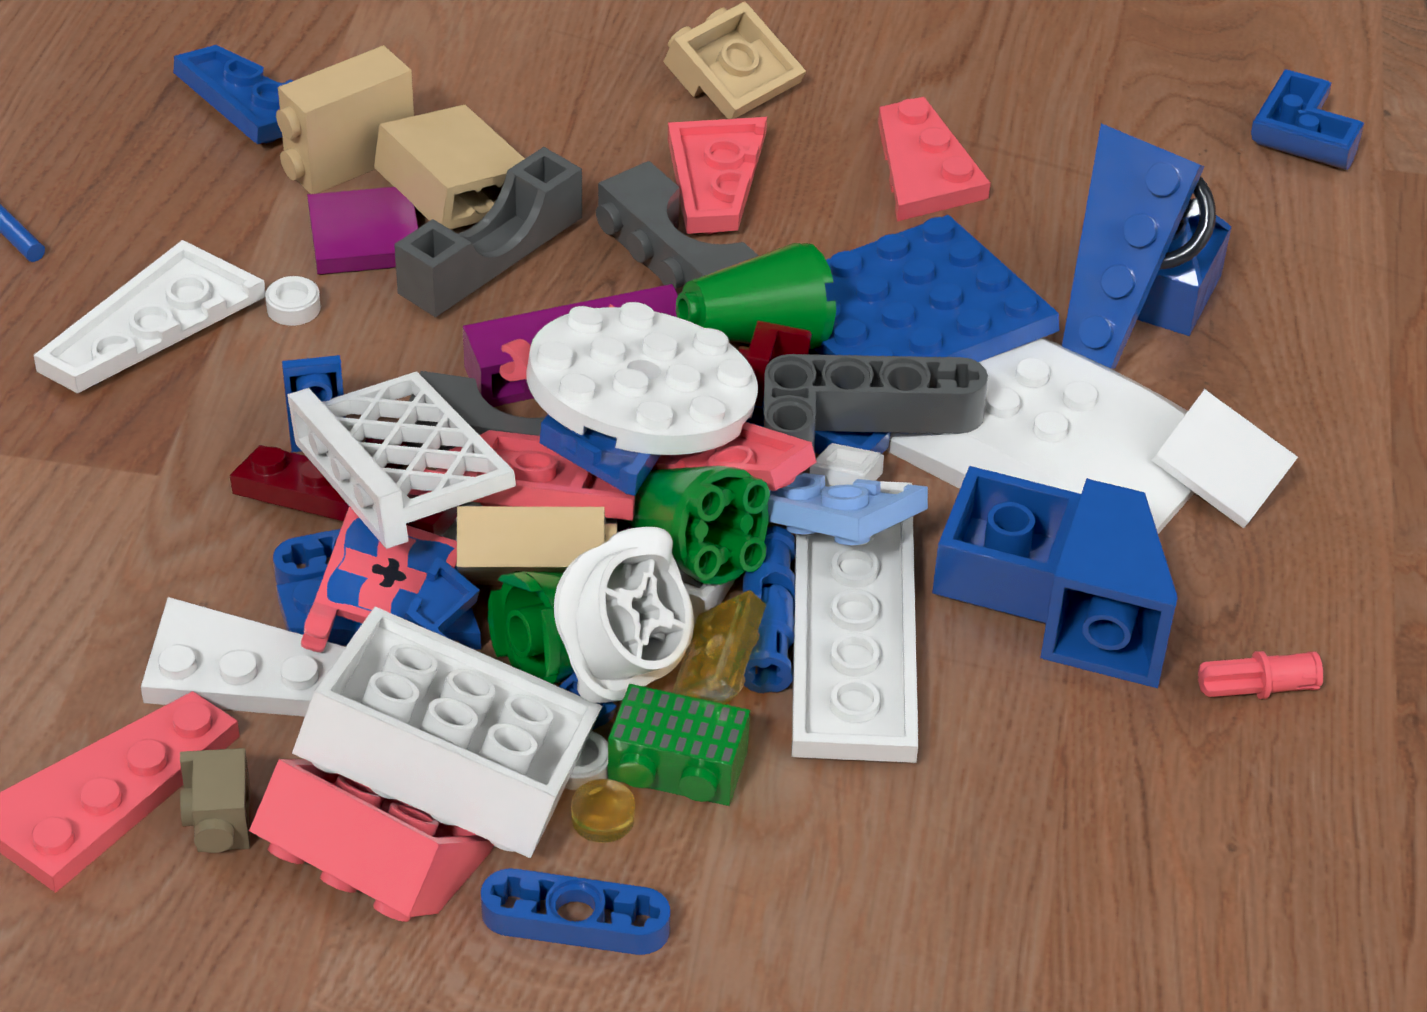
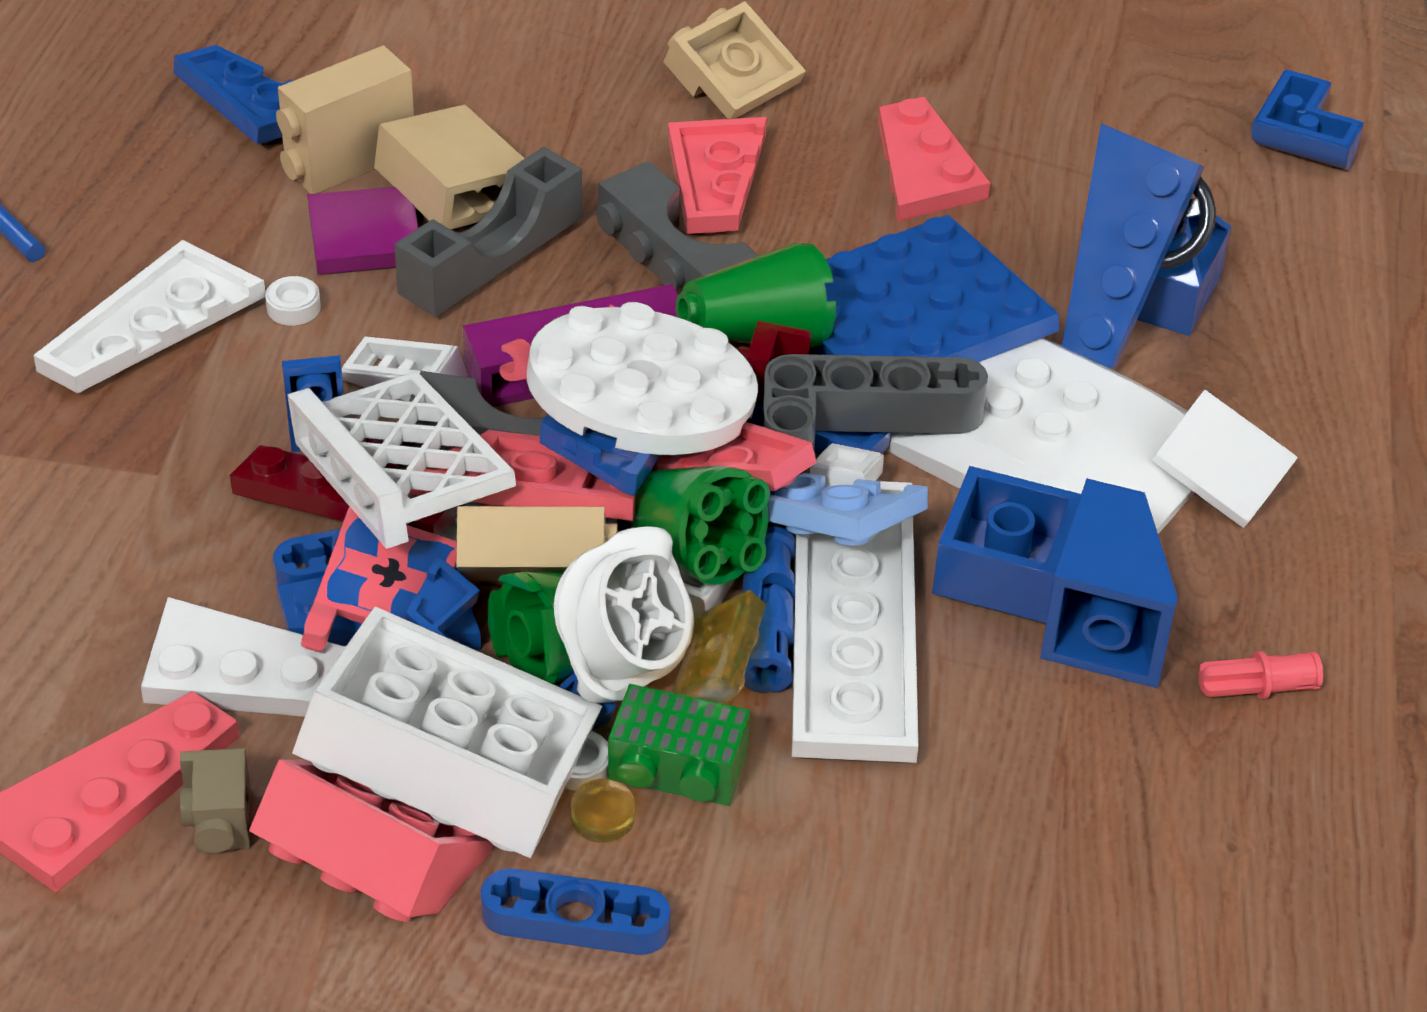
none -> white slope [342,336,468,401]

